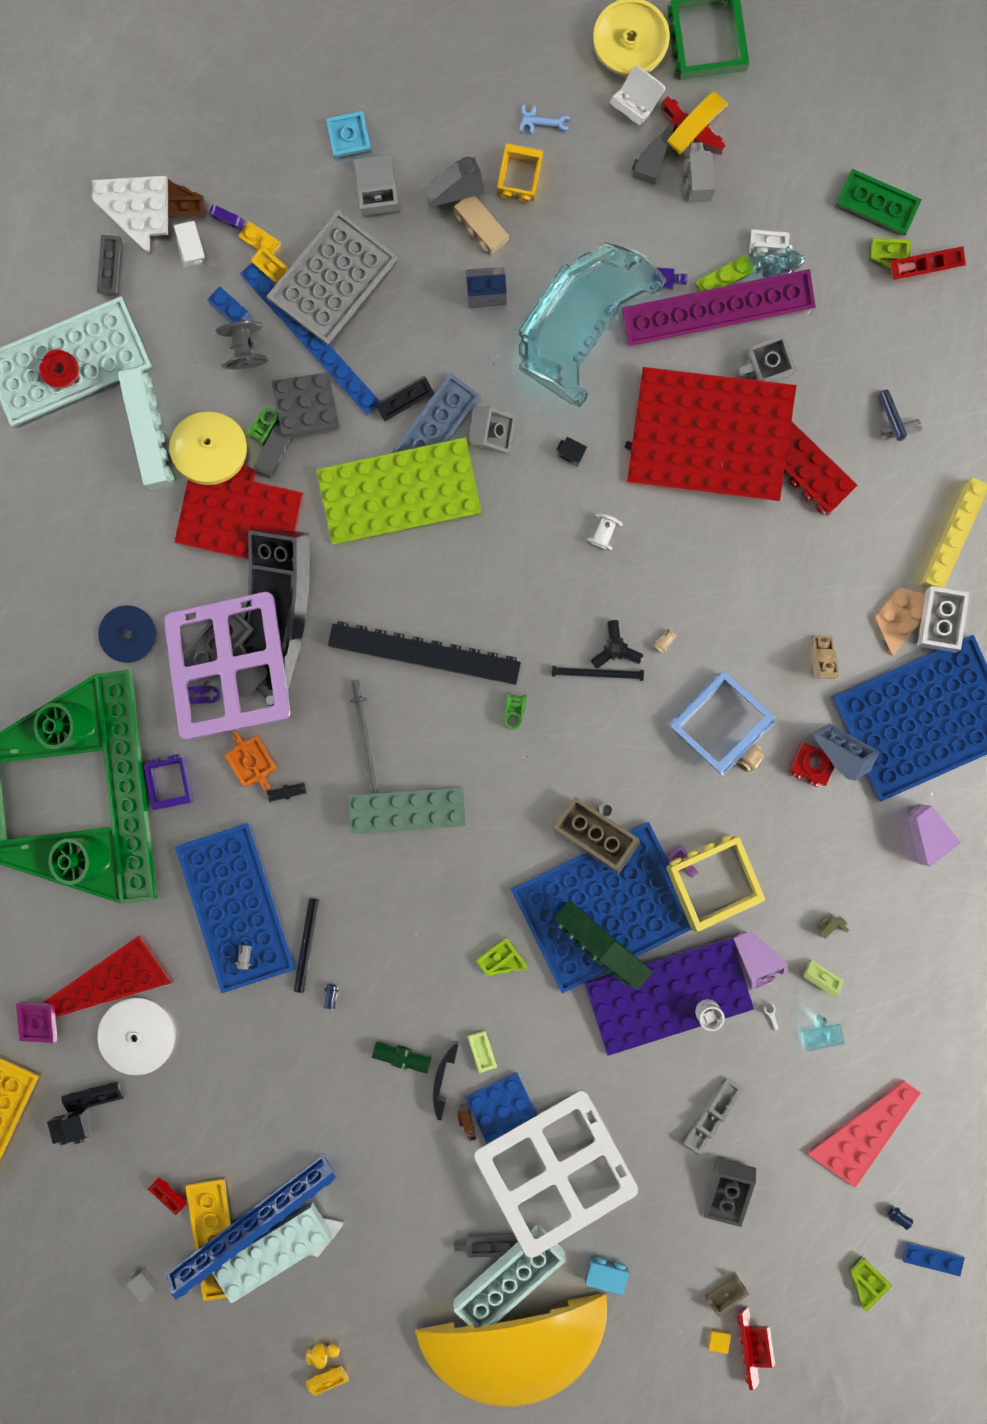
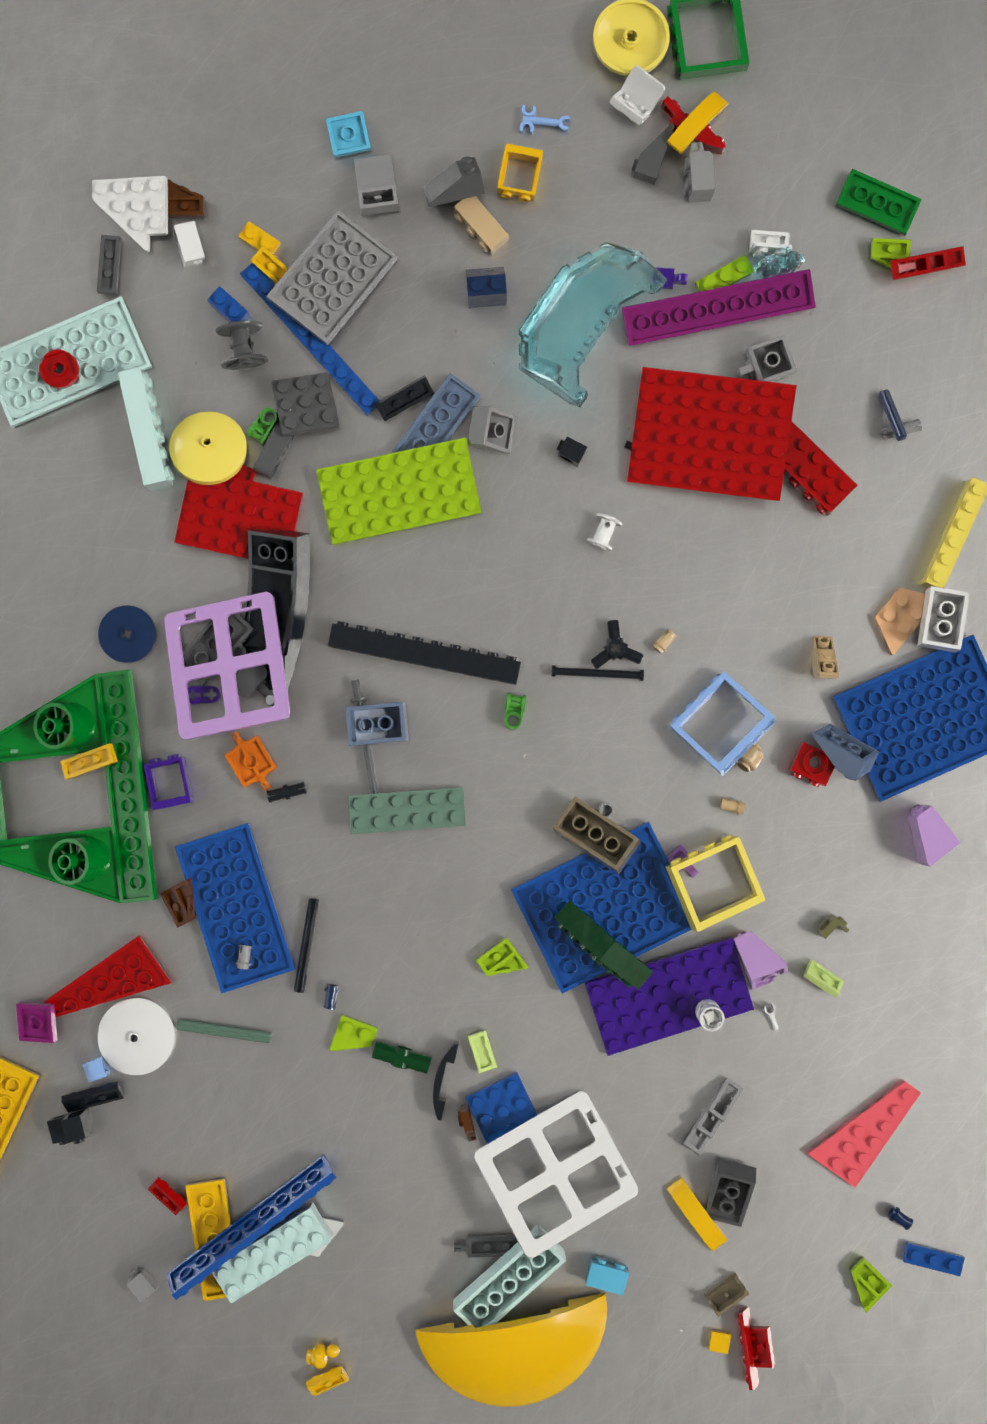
dark purple beam [208,205,245,230] -> none
clear light blue plate [802,1015,845,1051] -> none
none -> yellow plate [60,744,118,780]
none -> light blue brick [82,1056,110,1082]
none -> reddish brown wing [160,877,196,928]
none -> sand green axle [176,1019,272,1043]
none -> lime wing [329,1014,378,1051]
none -> sand blue slope [345,702,409,746]
none -> yellow slope [666,1177,728,1251]
none -> tan pin [720,798,746,815]

